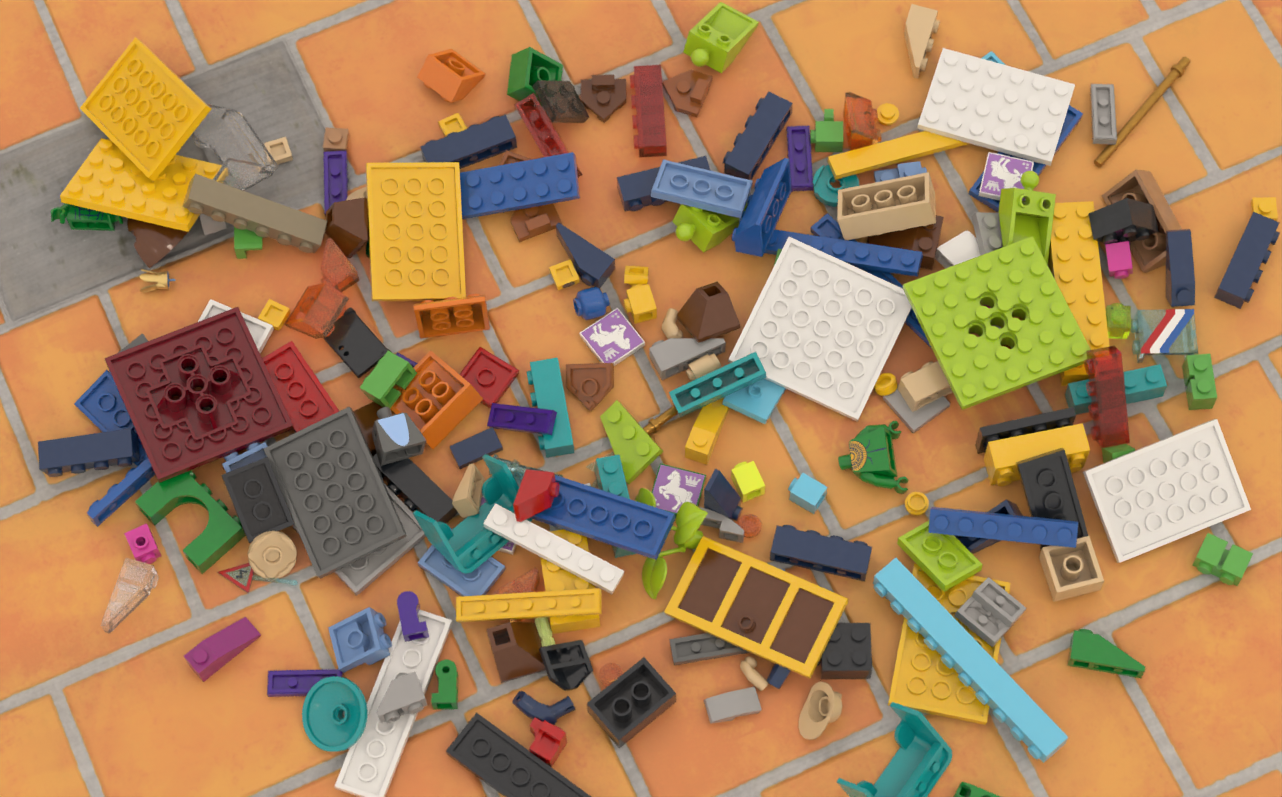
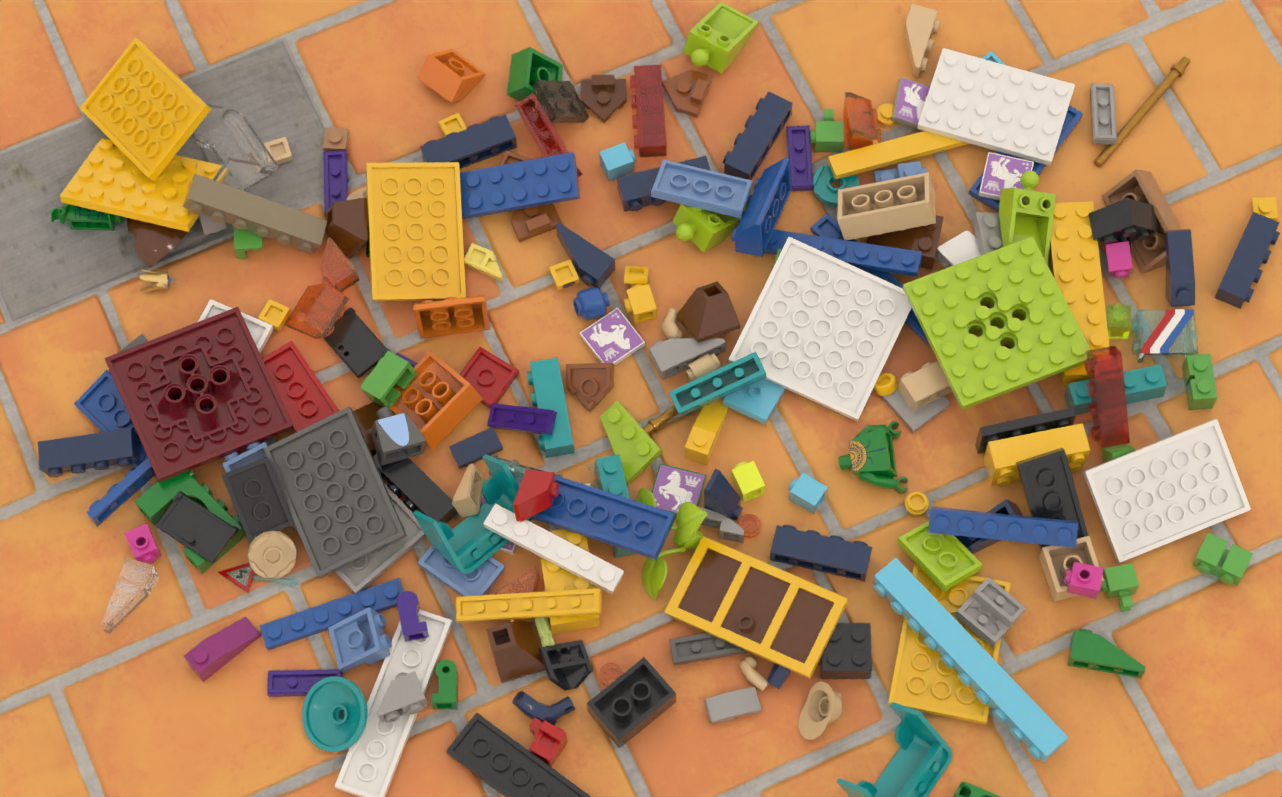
none -> black door [156,491,239,564]
none -> blue plate [260,578,404,650]
none -> light yellow tile [464,243,503,281]
none -> medium azure brick [599,142,636,181]
none -> tile [891,77,930,131]
none -> dark pink brick [1064,562,1104,599]
none -> bright green brick [1101,563,1139,612]

